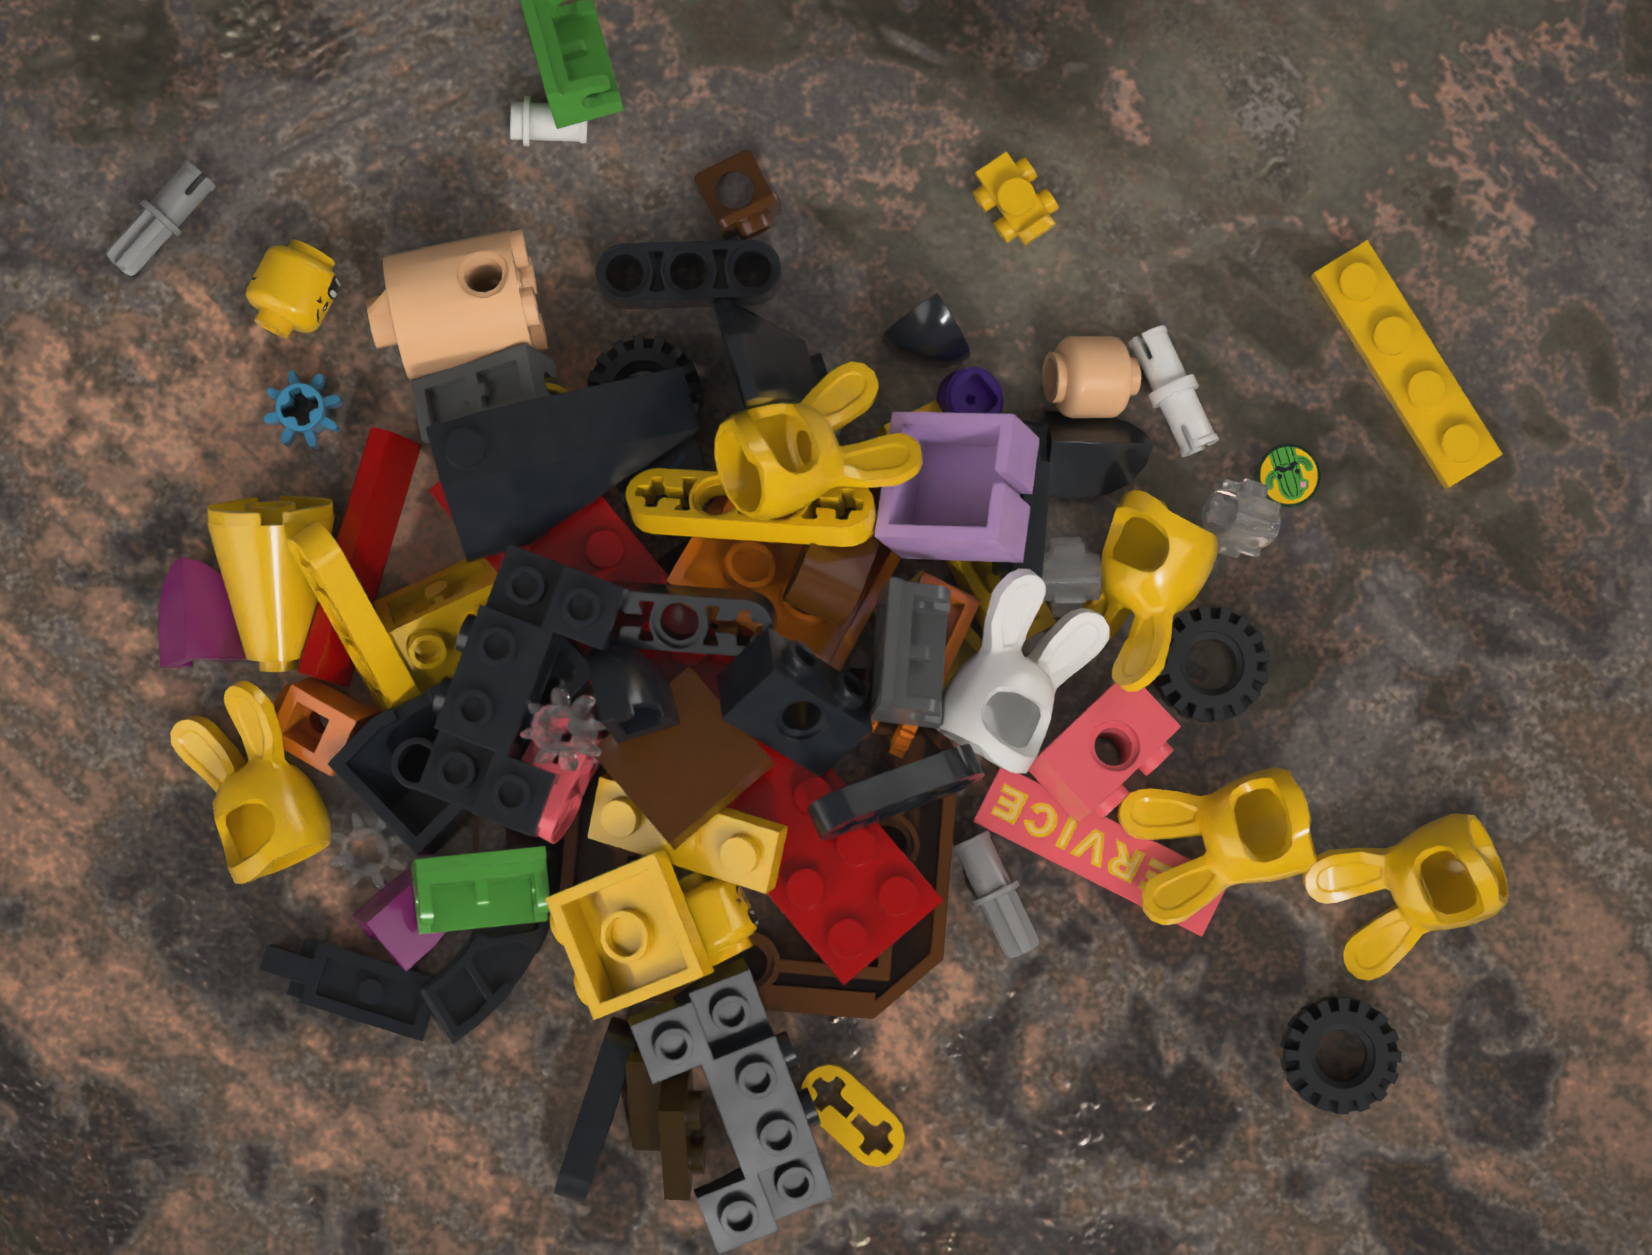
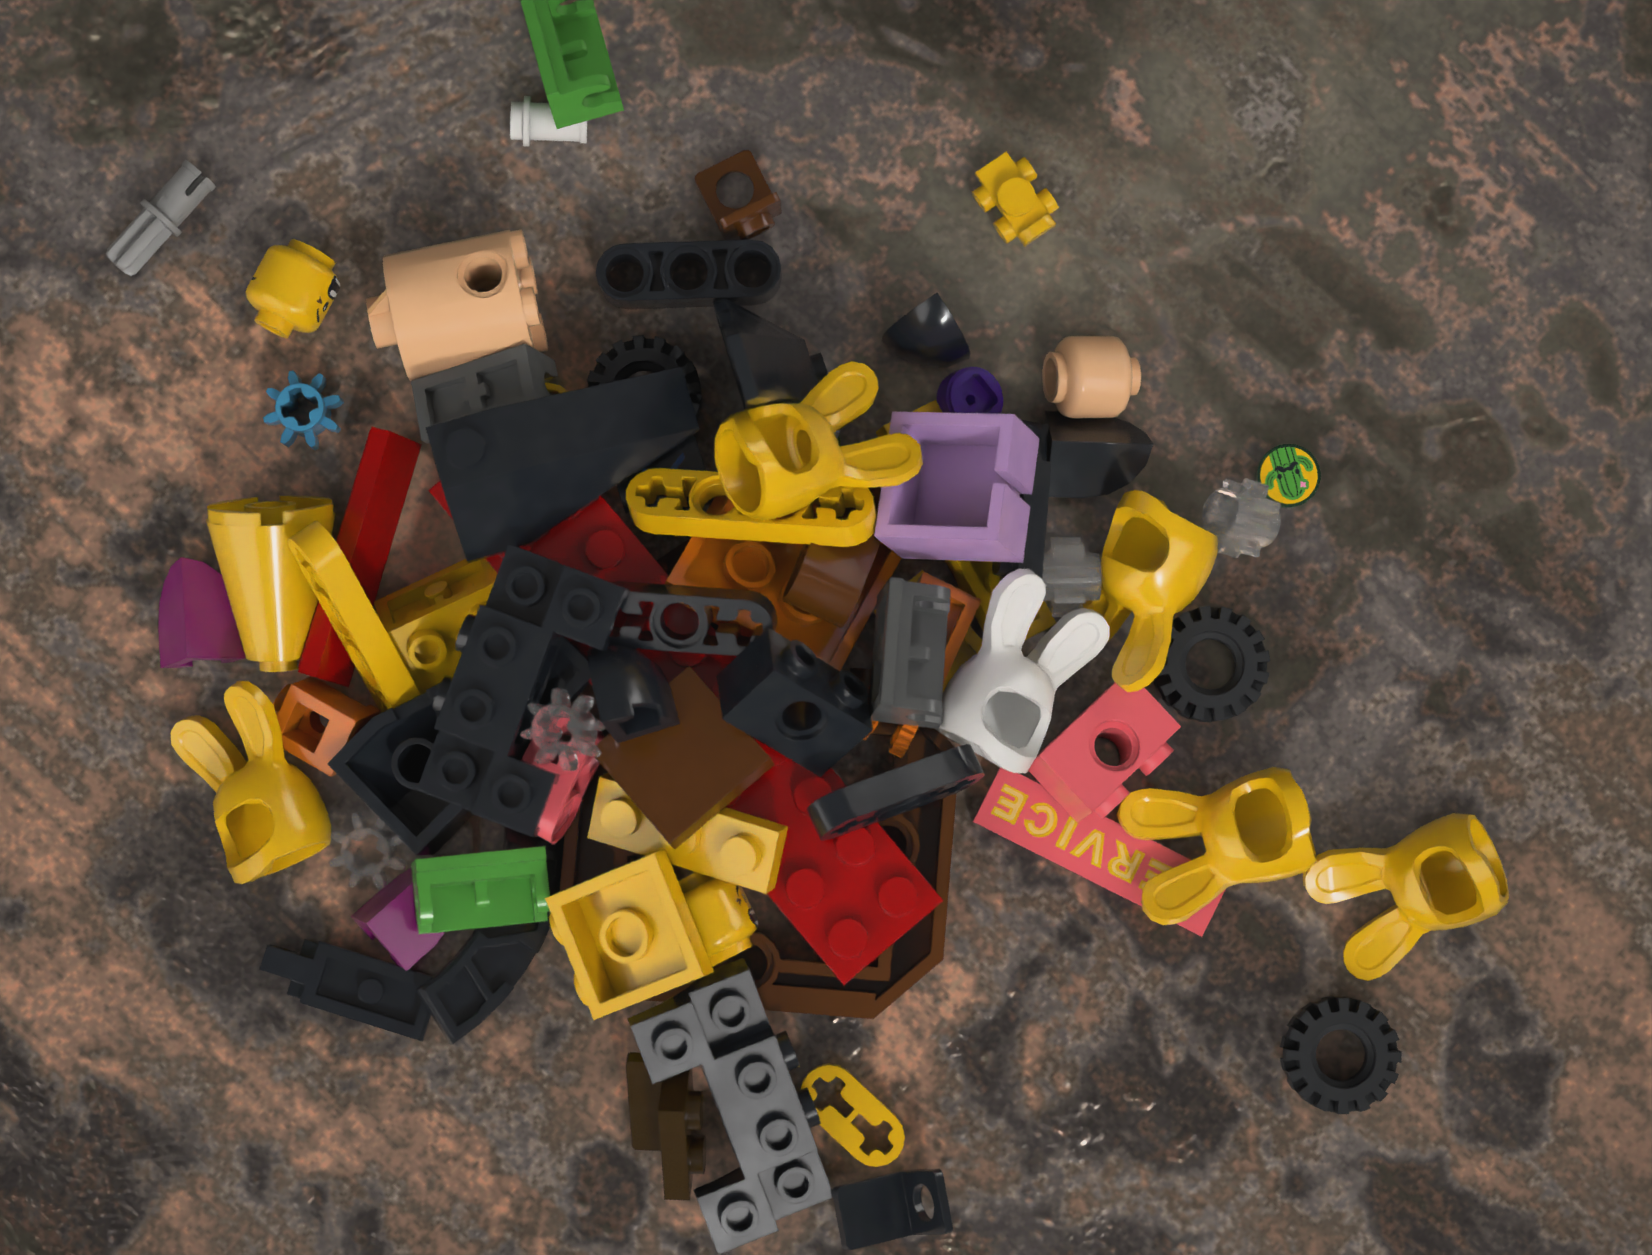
black beam [553,1016,637,1204] -> none
light grey axle [952,830,1039,958] -> none
white pin [1128,325,1219,457] -> none
yellow plate [1311,240,1503,490] -> none
none -> black bracket [832,1169,953,1250]

